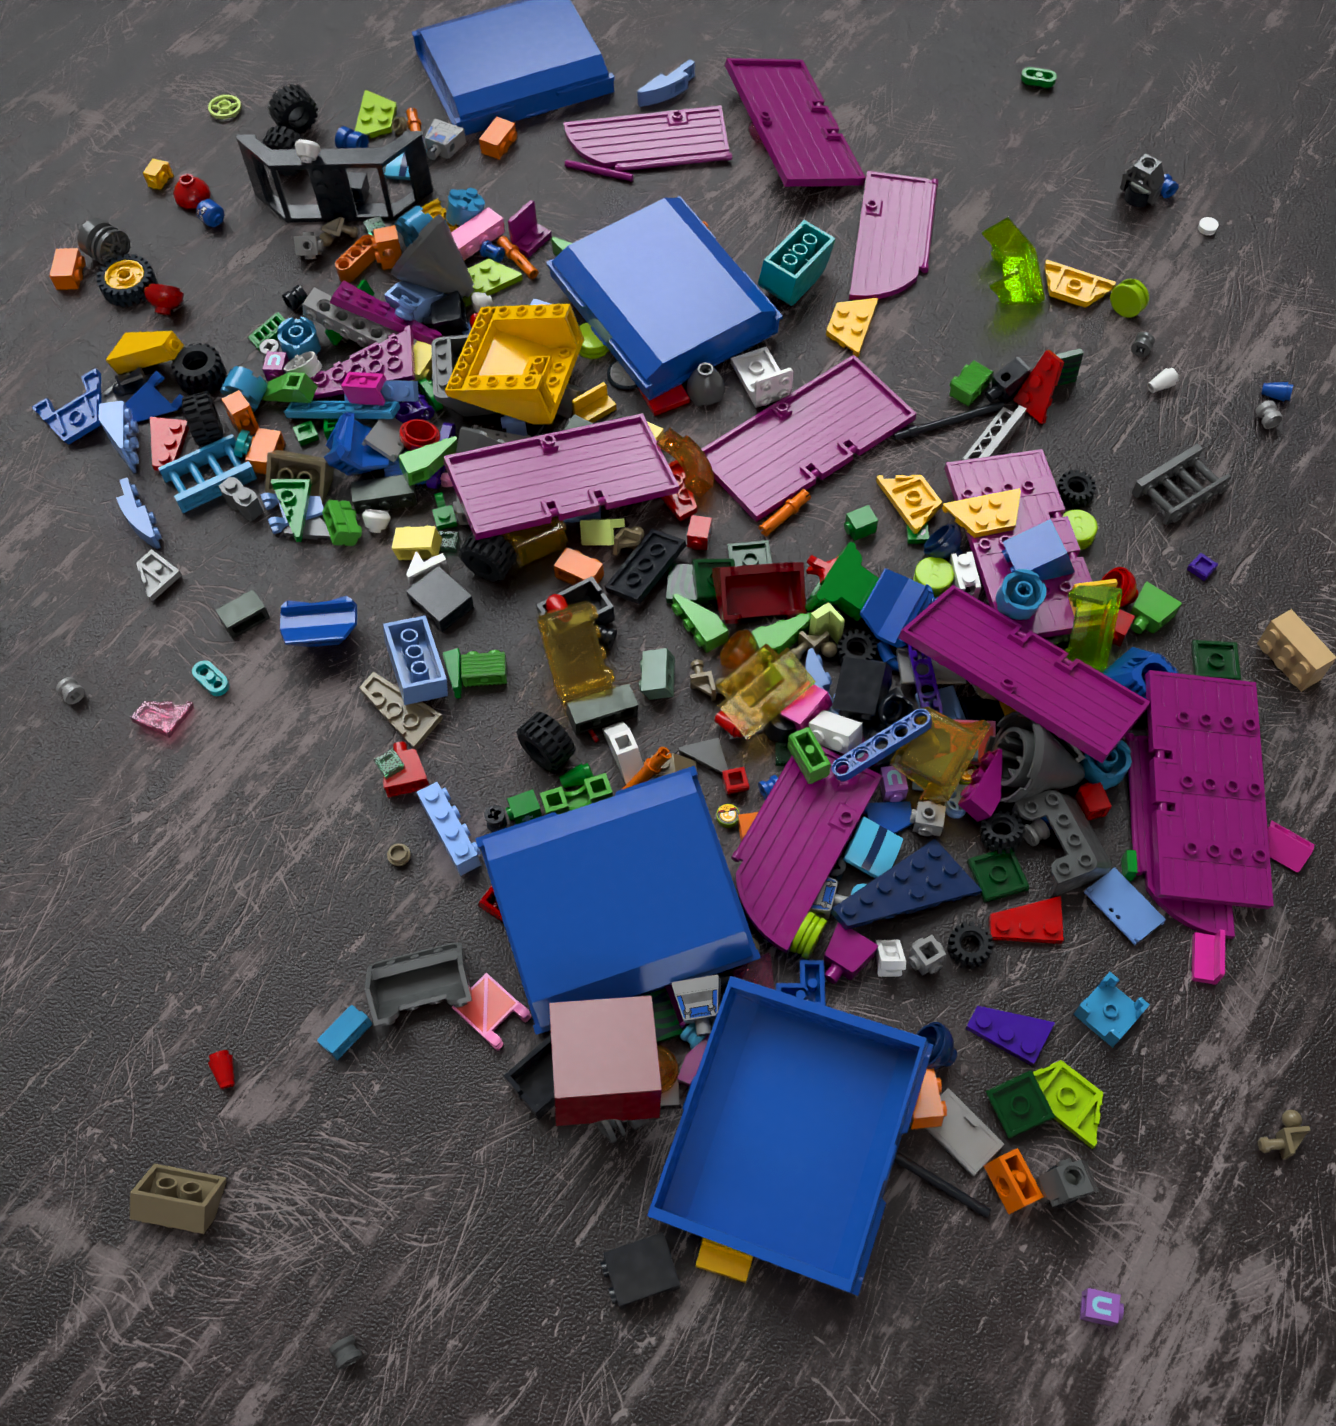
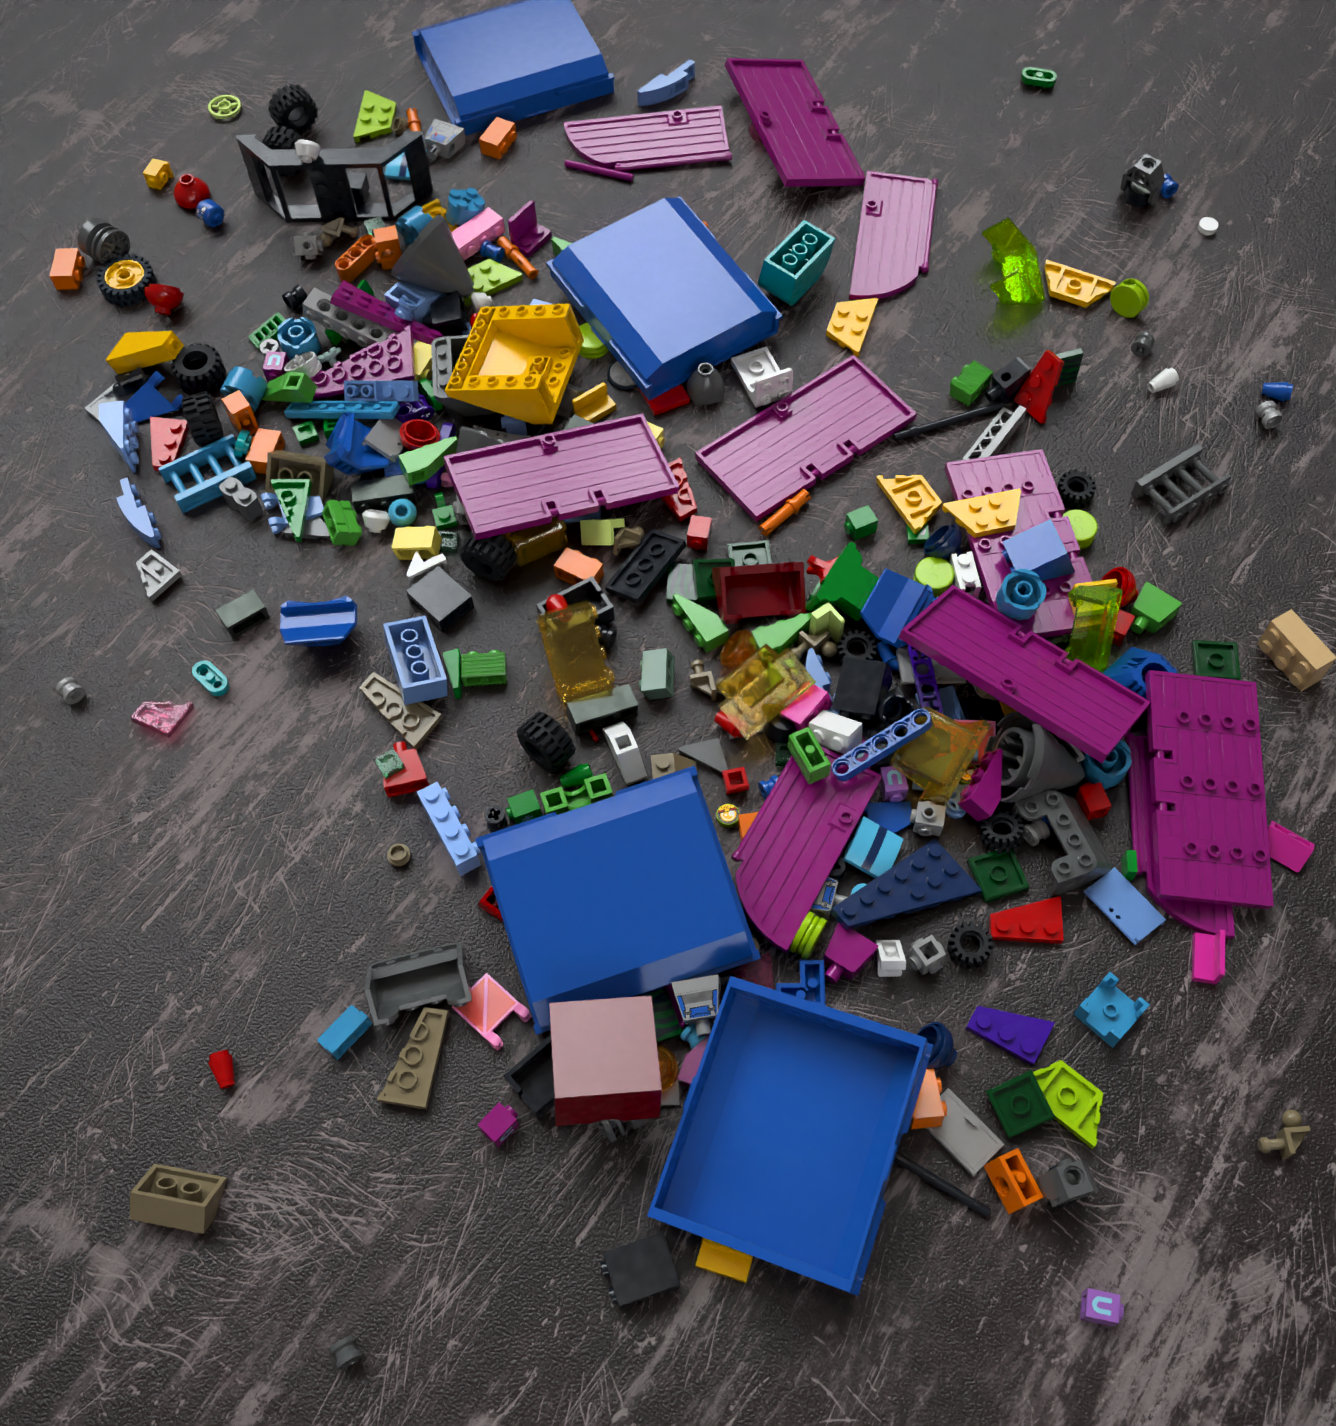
wing [32,368,101,445] -> none
blue wheel [335,126,369,148] -> none
dark pink panel [341,372,386,406] -> none
orange pin [622,747,672,789] -> none
clear orange arch [656,428,714,498] -> none
dark purple tile [1187,553,1218,581] -> none
none -> light aqua plant [317,347,341,367]
none -> dark tan wing [377,1007,449,1110]
none -> medium azure piece [388,499,417,527]
none -> magenta brick [477,1102,519,1148]

